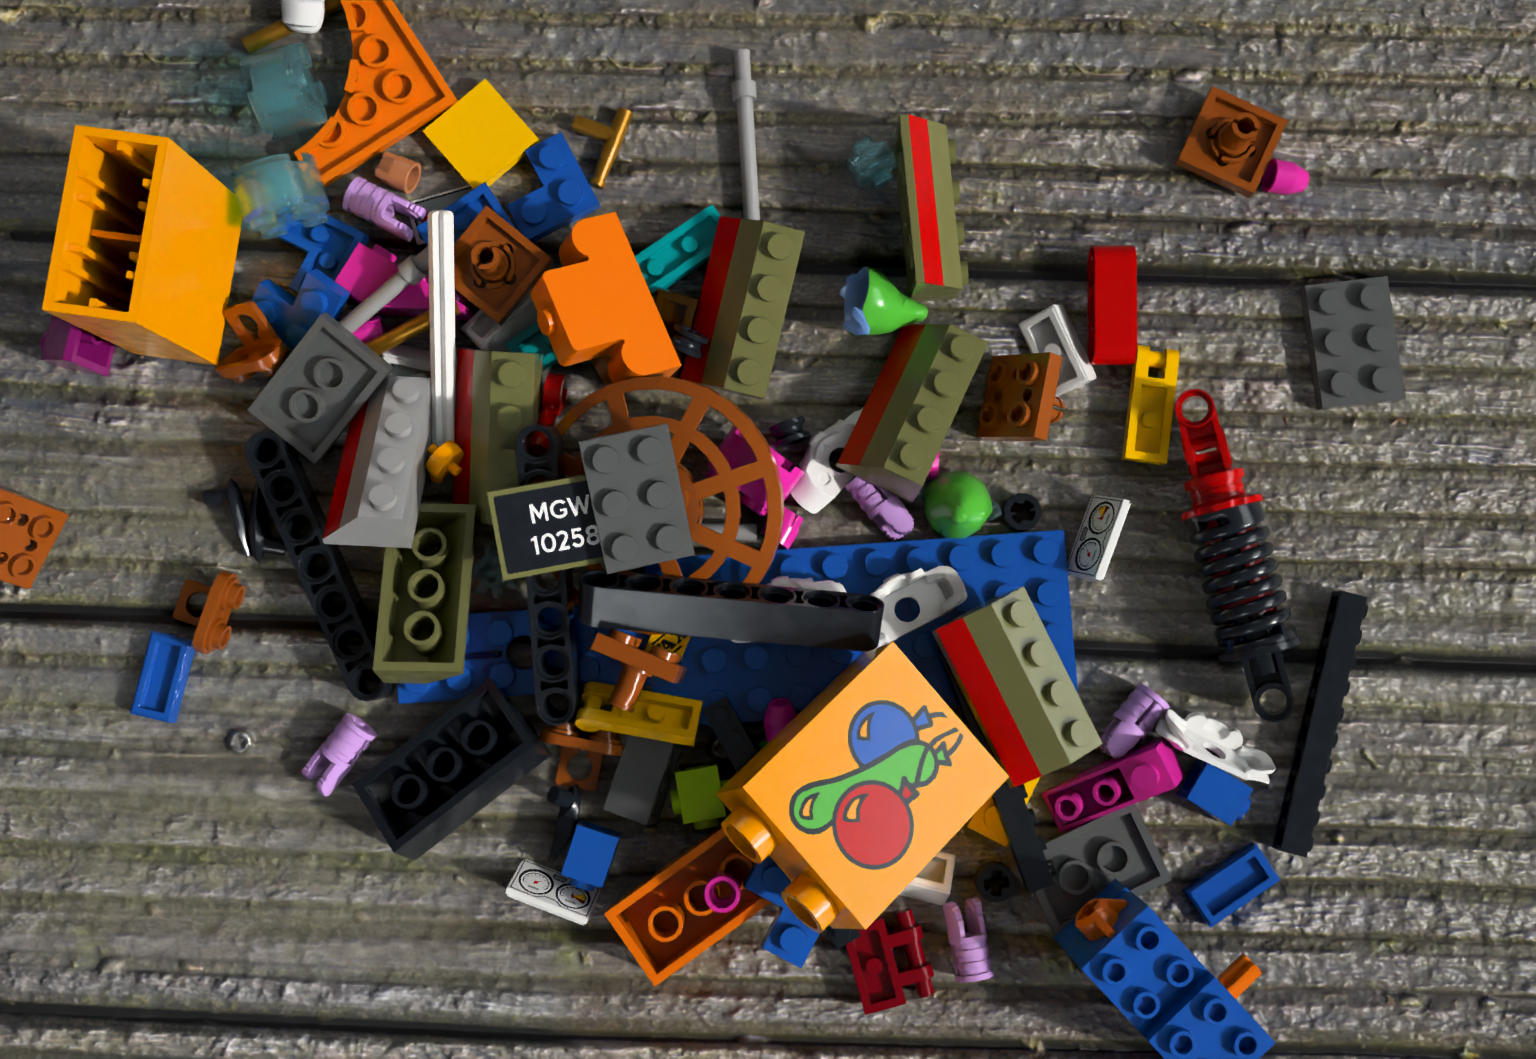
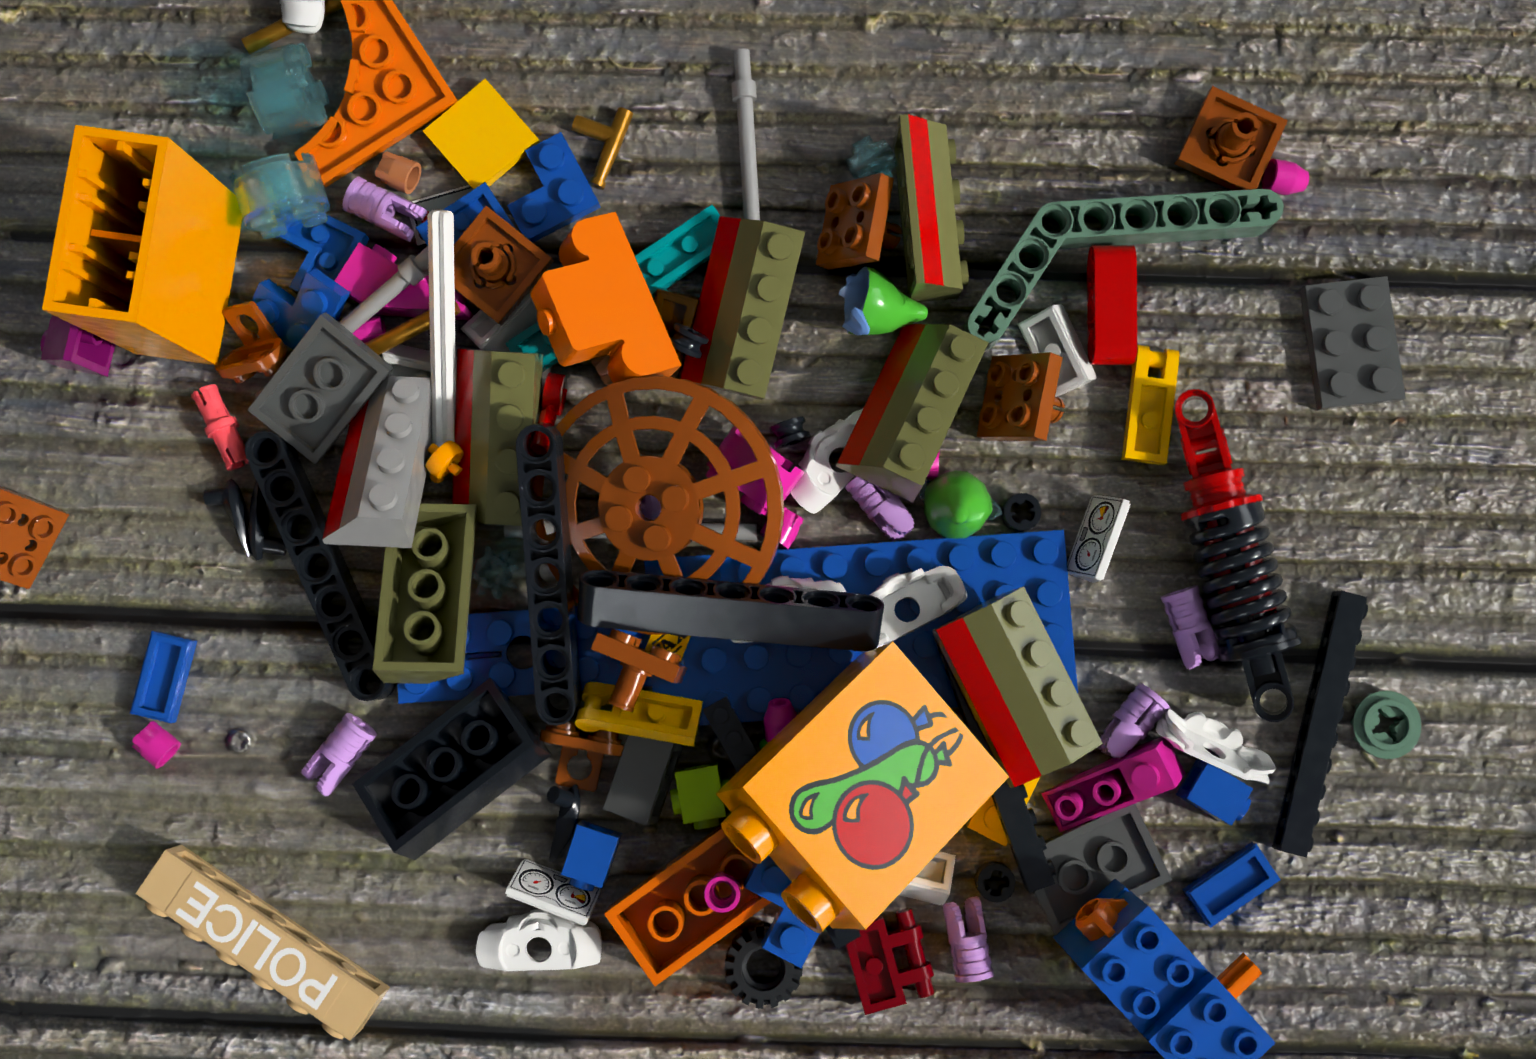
dark orange bracket [173,570,246,654] -> none
black tile [486,474,604,581] -> none
dark grey plate [578,423,695,574] -> none
none -> dark pink hose [132,721,181,769]
none -> tan brick [135,844,390,1041]
none -> coral pin [191,384,249,471]
none -> white piece [476,909,602,971]
none -> black tyre [724,923,803,1009]
none -> dark orange plate [816,173,902,270]
none -> sand green beam [963,189,1284,351]
none -> lavender hinge [1161,585,1219,670]
none -> sand green gear [1350,690,1421,759]

